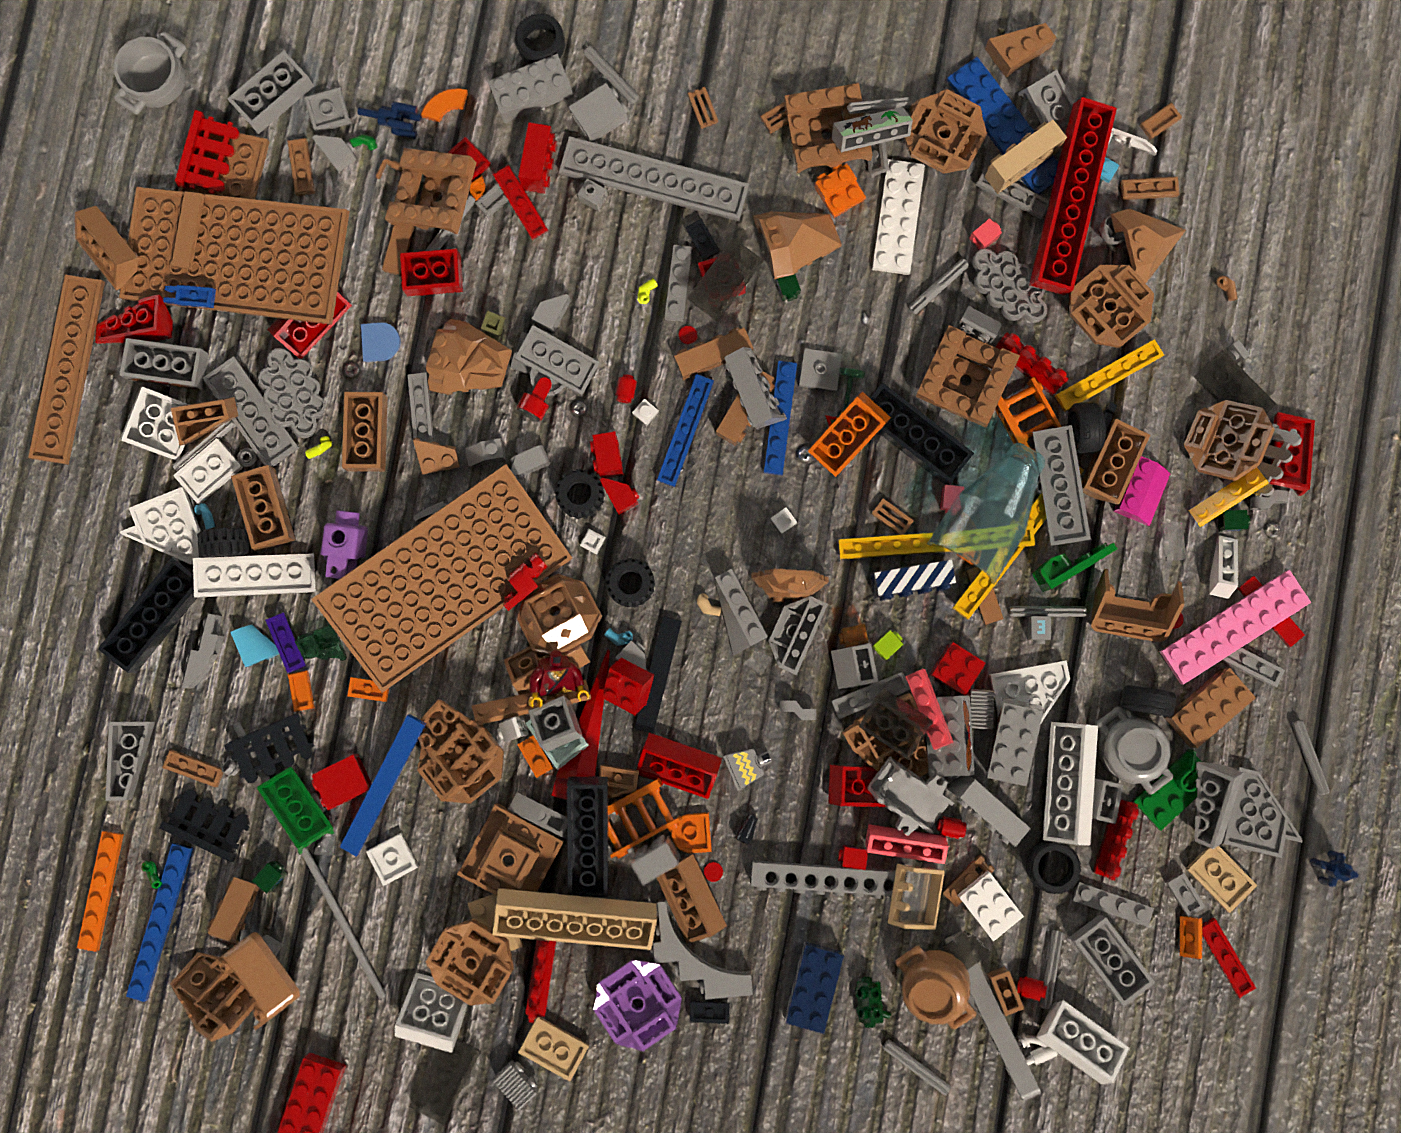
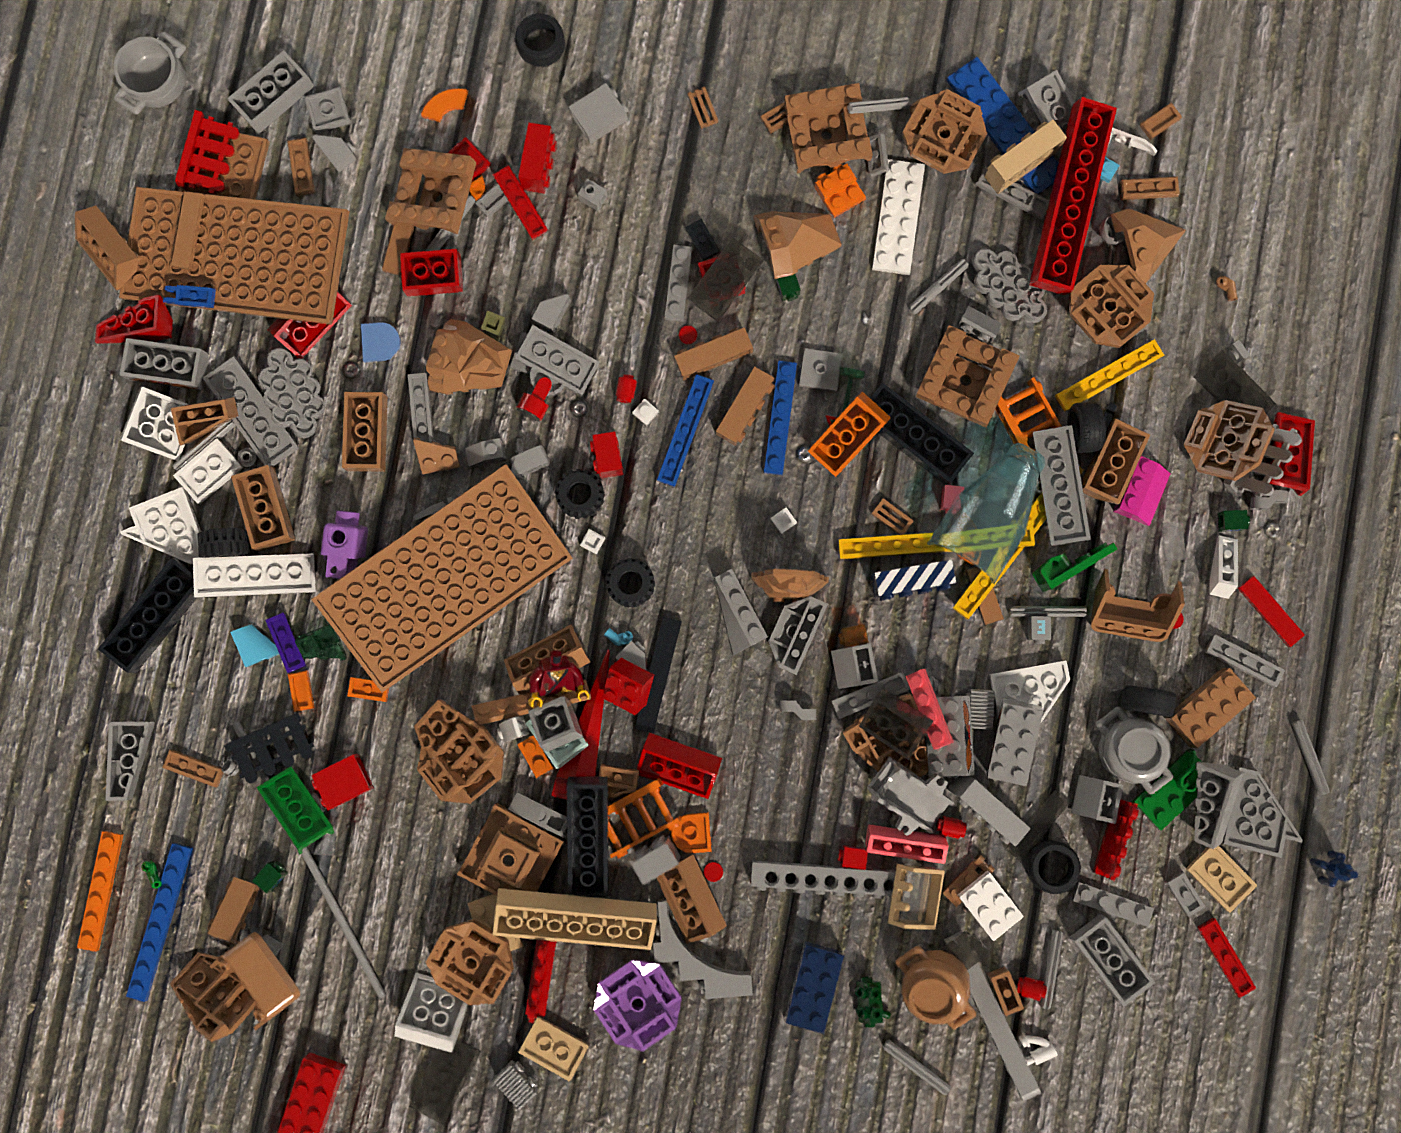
medium nougat plate [28,275,105,465] -> none
black fence [159,789,250,862] -> none
light grey slope [181,614,225,689] -> none
medium azure arm [194,503,215,529] -> none
neon yellow arm [305,436,332,459] -> none
blue tile [340,714,426,857] -> none
green arm [350,134,378,151] -> none
dark blue plant [358,102,422,139] -> none
white tile [366,832,419,886] -> none
medium nougat piece [376,159,402,179] -> none
light grey brick [488,54,573,123] -> none
red plate [502,552,548,611] -> none
medium nougat piece [517,574,602,655] -> none
light grey plate [559,136,749,221] -> none
light grey axle [584,46,639,104] -> none
red slope [599,478,640,515] -> none
neon yellow arm [637,278,658,304] -> none
black plate [690,1001,730,1024] -> none
tan arm [697,593,721,616] -> none
light grey torso [723,748,772,791] -> none
light grey wedge [724,347,787,428] -> none
black cone [735,814,758,845] -> none
red slope [828,765,886,807] -> none
light grey brick [832,107,913,152] -> none
lime brick [871,630,904,661] -> none
red brick [929,642,986,696] -> none
coral brick [969,218,1002,250] -> none
medium nougat wedge [985,23,1057,78] -> none
red fence [995,332,1069,396] -> none
white brick [1036,1000,1129,1085] -> none
white brick [1043,722,1098,845] -> none
bright pink plate [1160,570,1311,685] -> none
orange plate [1180,916,1202,959] -> none
yellow plate [1188,467,1268,527] -> none

